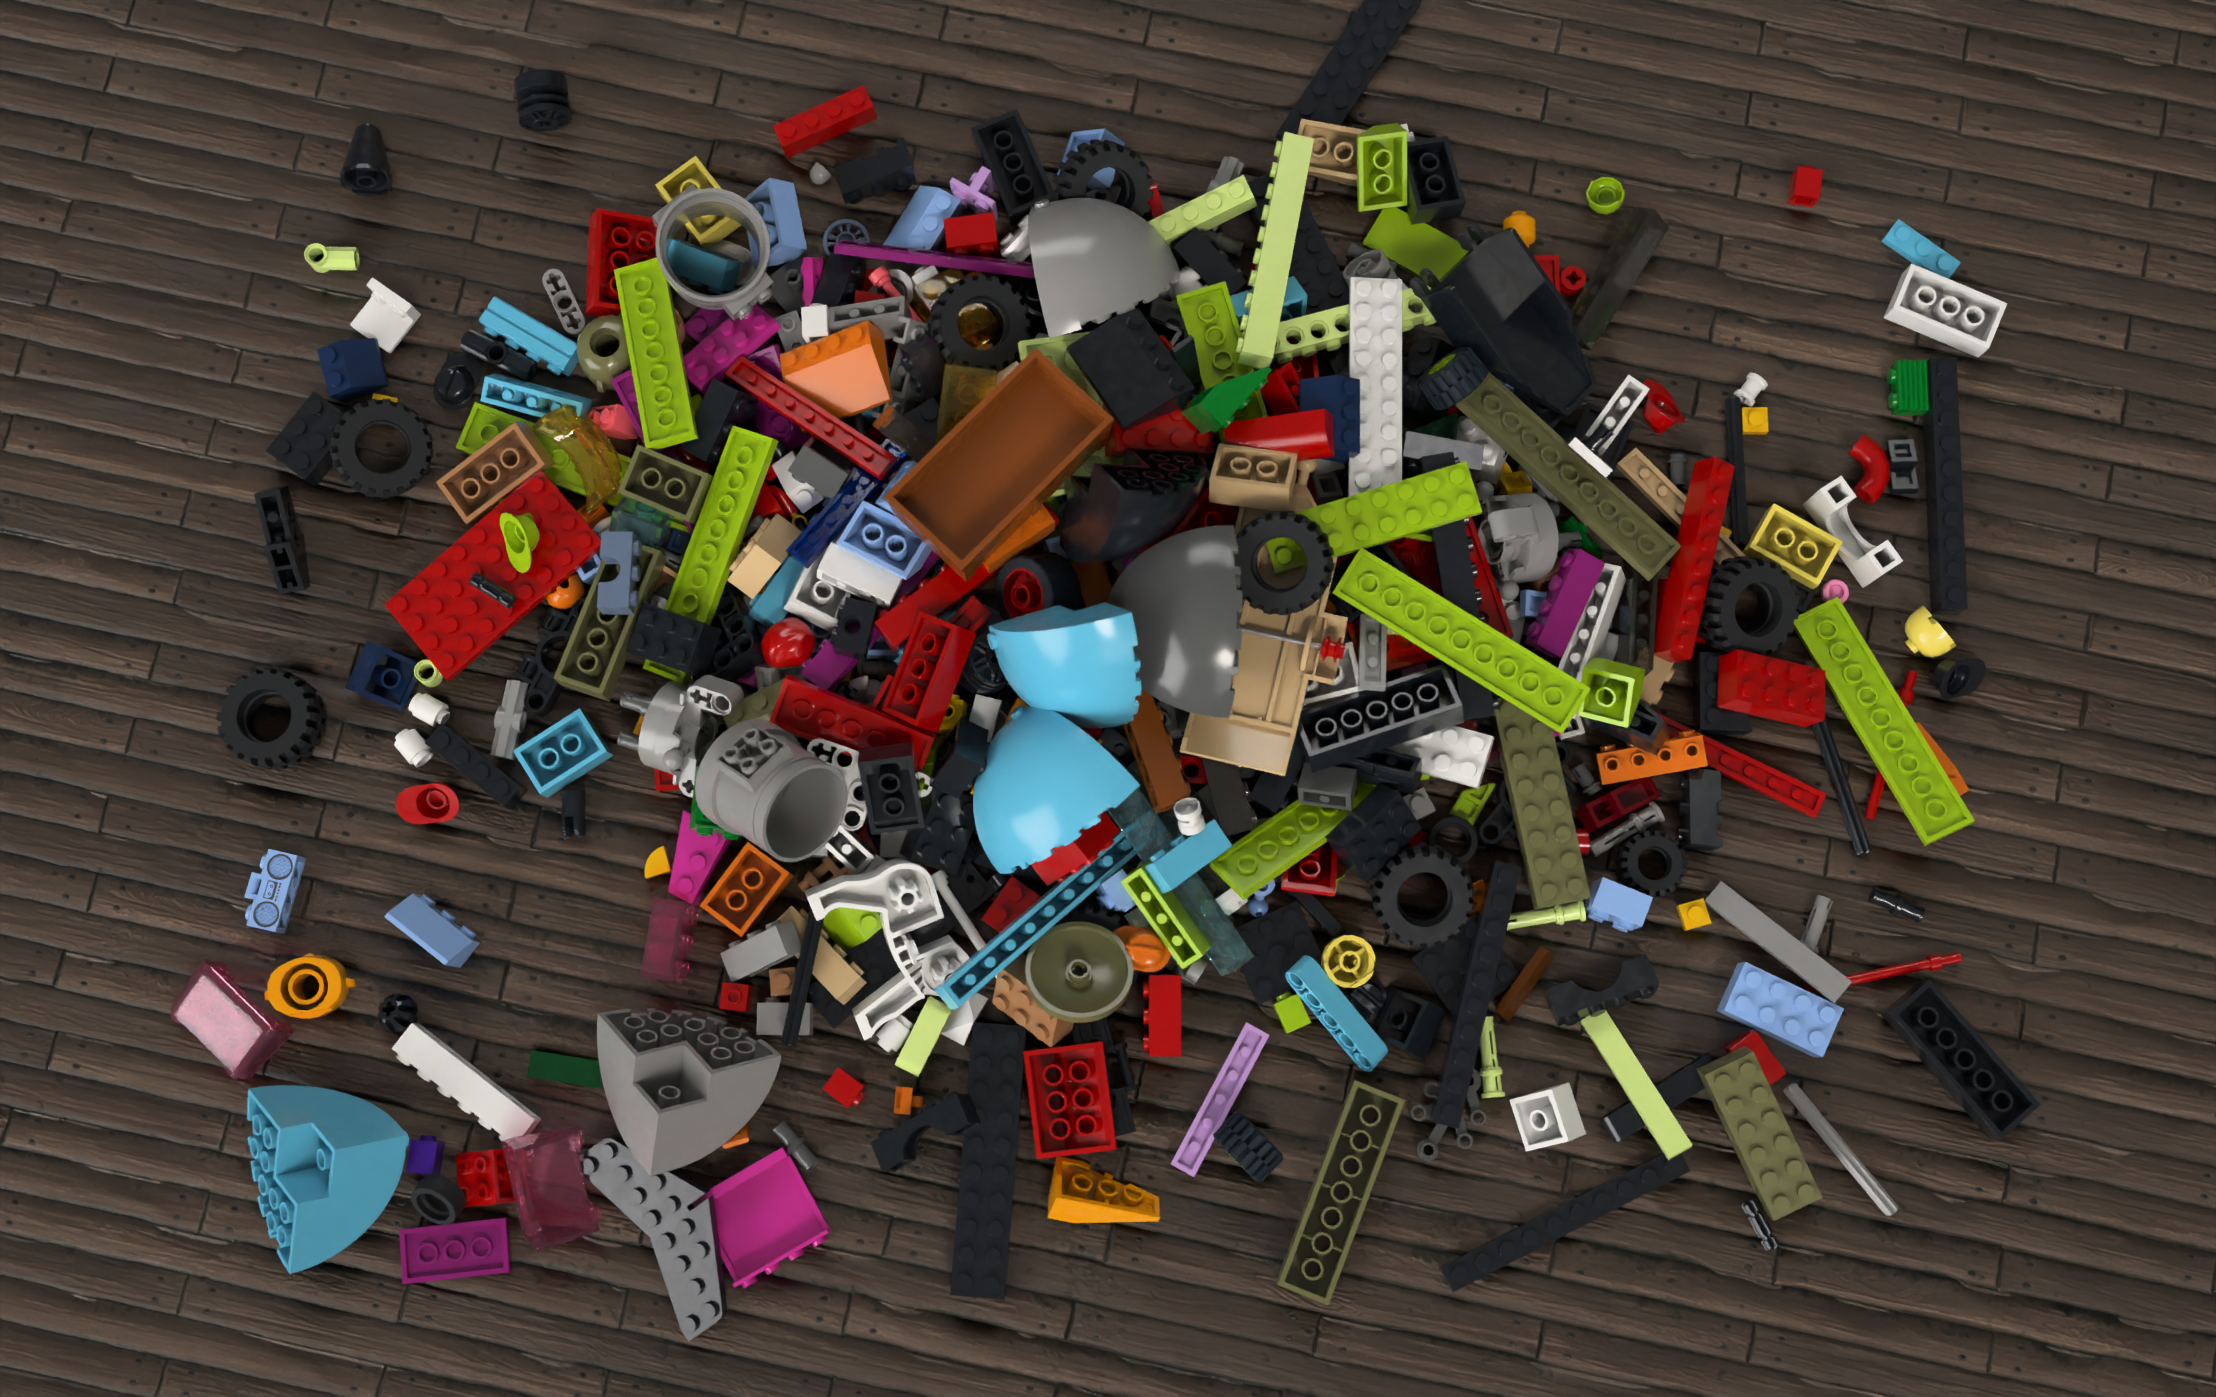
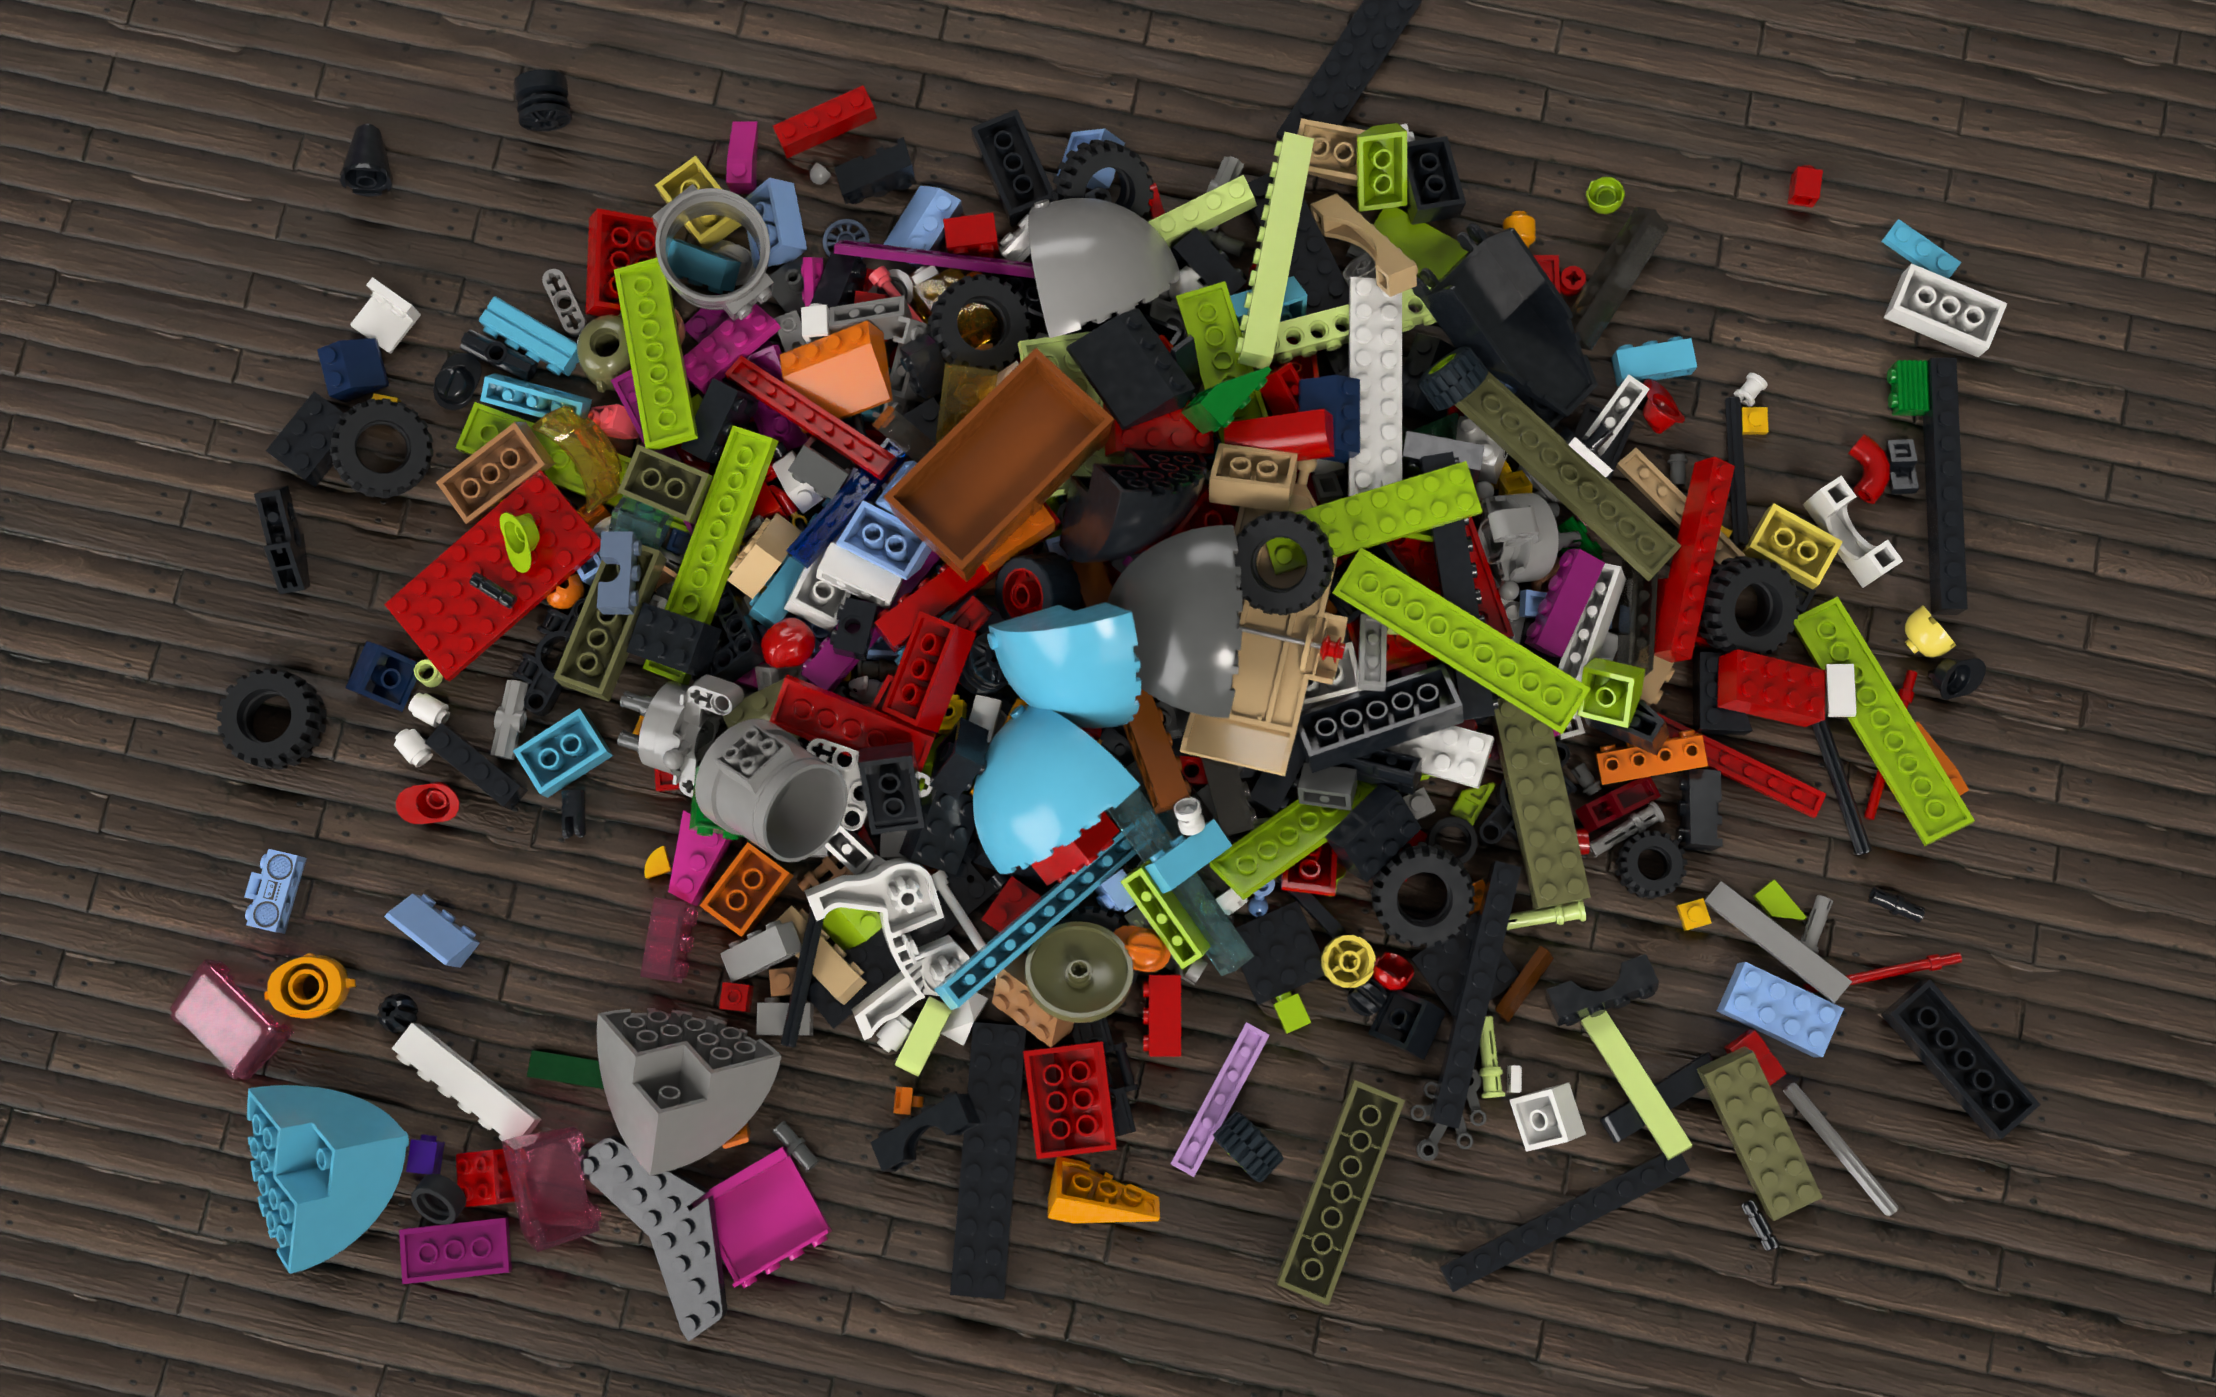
yellowish green piece [304,243,360,273] -> none
red brick [822,1067,867,1108] -> none
lavender bracket [950,166,998,223] -> none
medium azure beam [1285,955,1388,1072] -> none
light blue brick [1584,877,1653,933] -> none
bright pink tile [1821,579,1849,603] -> none
none -> dark pink slope [726,121,758,194]
none -> tan arch [1311,193,1418,297]
none -> red hair [1372,952,1415,991]
none -> white tile [1507,1065,1522,1093]
none -> medium azure brick [1611,336,1697,386]
none -> lime tile [1753,879,1807,920]
none -> white tile [1825,664,1856,717]

